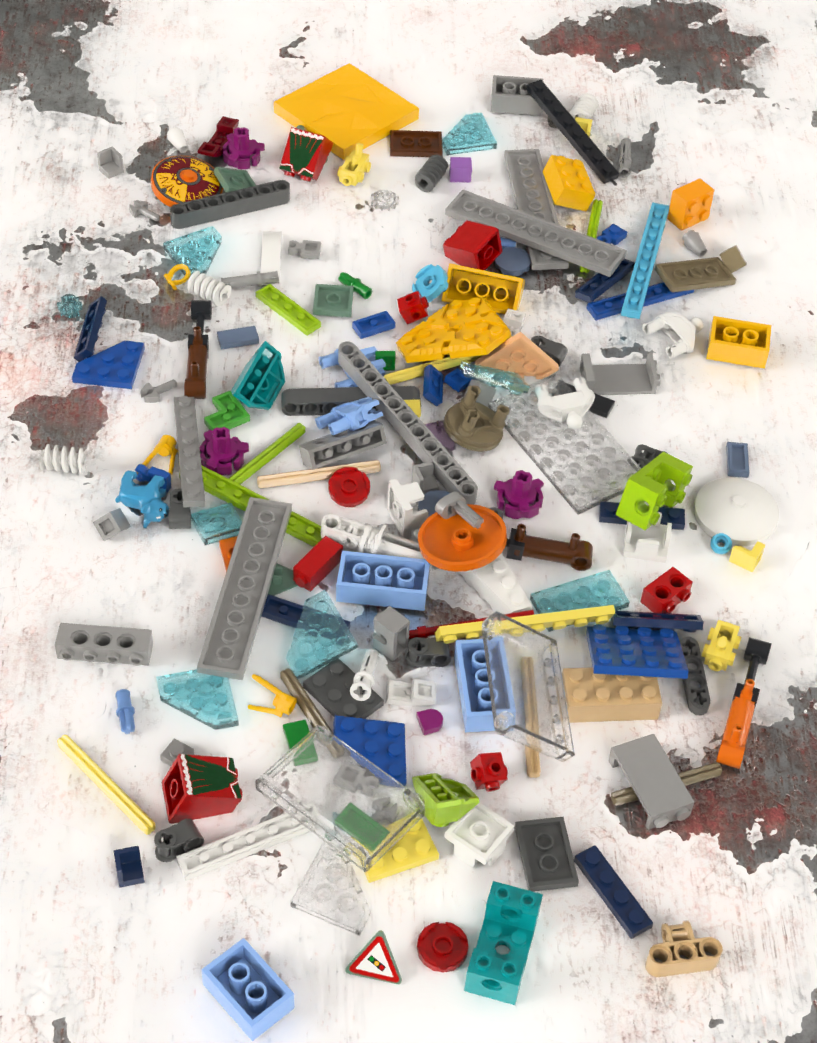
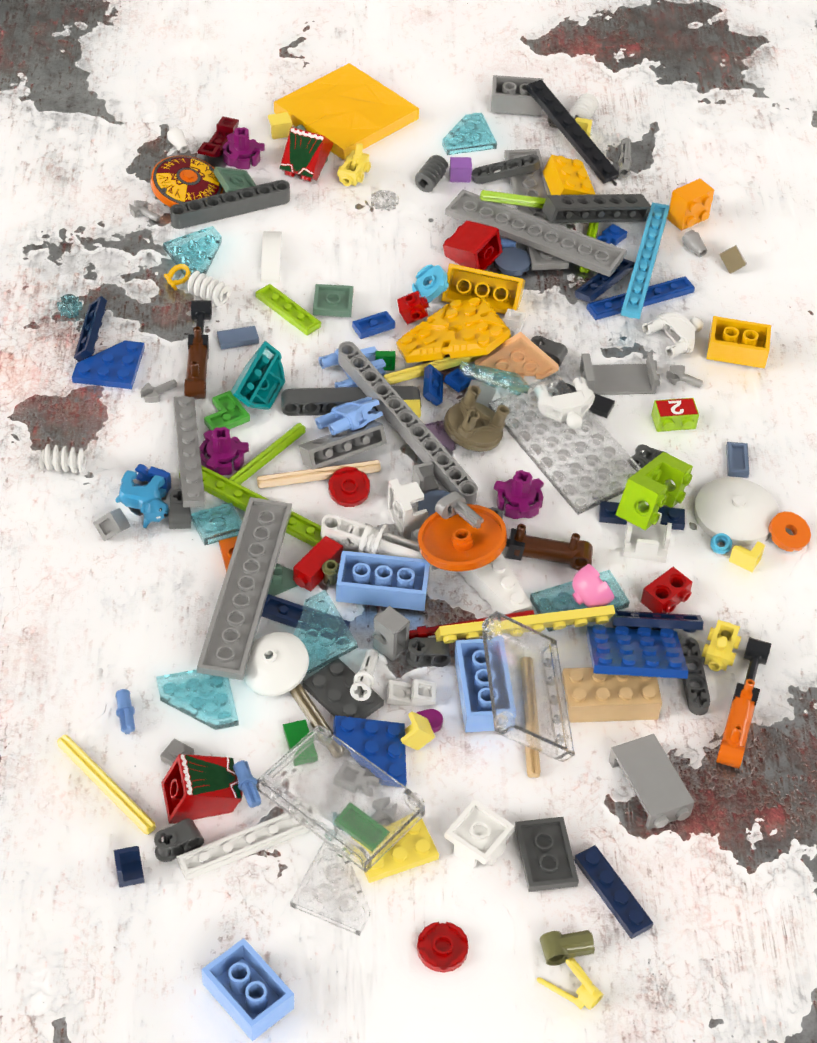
light grey brick [55,623,153,666] -> none
light grey panel [97,146,124,179] -> none
yellow plant [137,435,178,475] -> none
light grey pin [221,271,279,288] -> none
yellow plant [248,674,297,717] -> none
light grey plate [288,240,321,259] -> none
green axle [338,272,372,299] -> none
piece [345,930,402,984] -> none
reddish brown tile [390,130,443,157] -> none
lime wedge [412,773,480,827] -> none
teal plate [464,881,543,1005] -> none
red brick [470,752,508,792] -> none
dark tan axle [610,762,722,806] -> none
tan piece [645,921,723,977] -> none
dark tan tile [654,257,737,292] -> none
none -> medium blue axle [233,760,261,808]
none -> white dish [243,632,309,697]
none -> light yellow panel [268,112,292,139]
none -> olive pin [322,560,339,586]
none -> light yellow panel [401,711,435,750]
none -> dark grey beam [472,154,541,184]
none -> lime axle [480,190,546,209]
none -> light yellow plant [537,957,604,1010]
none -> olive piece [540,930,595,966]
none -> dark grey brick [542,194,651,223]
none -> bright pink cylinder [572,564,615,608]
none -> brick [651,398,699,432]
none -> light grey bar [666,365,703,388]
none -> orange tile [768,511,811,552]

